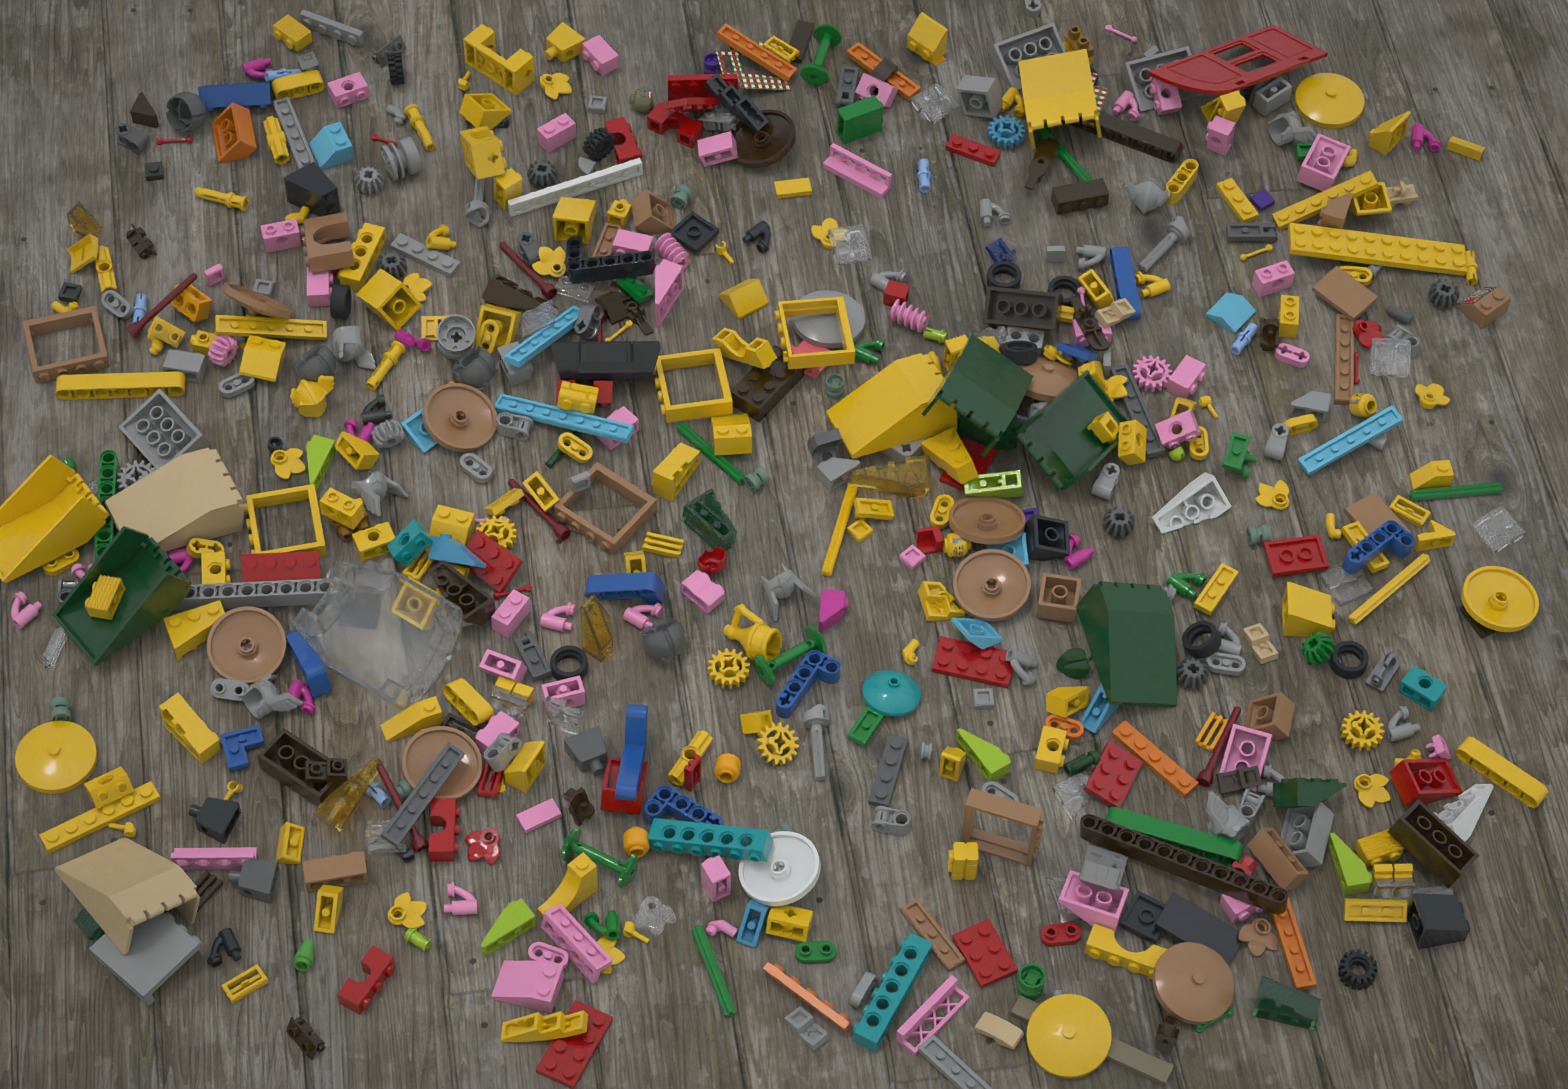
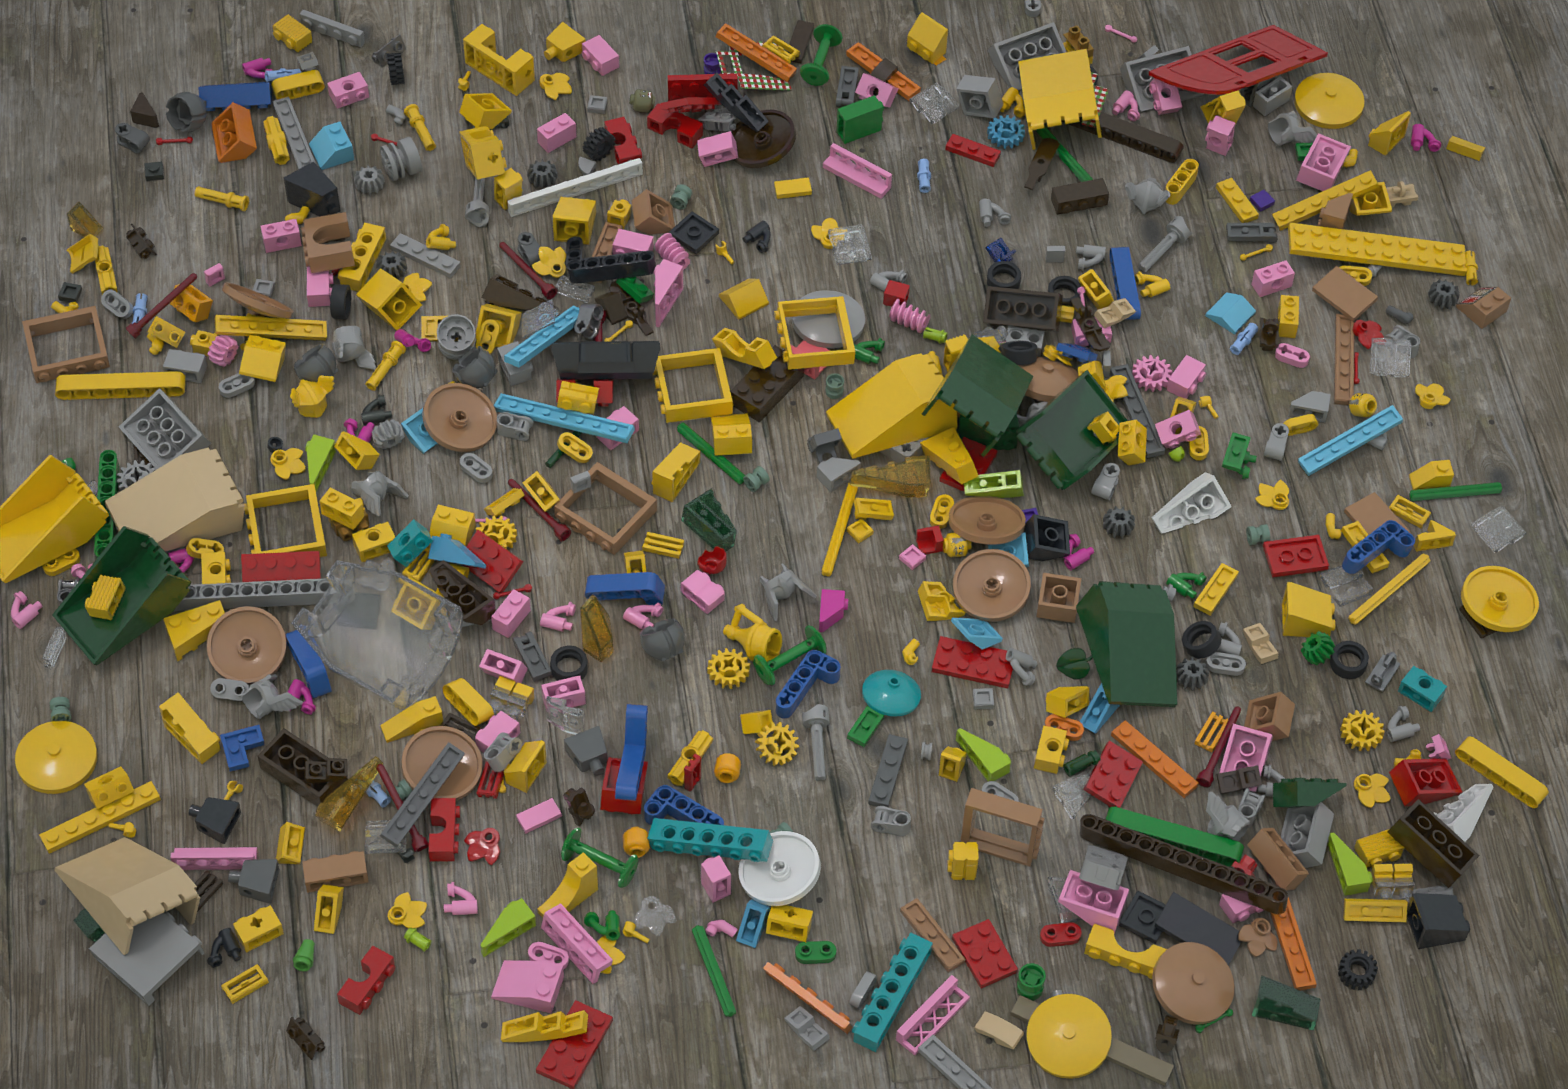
none -> yellow brick [233,905,284,953]

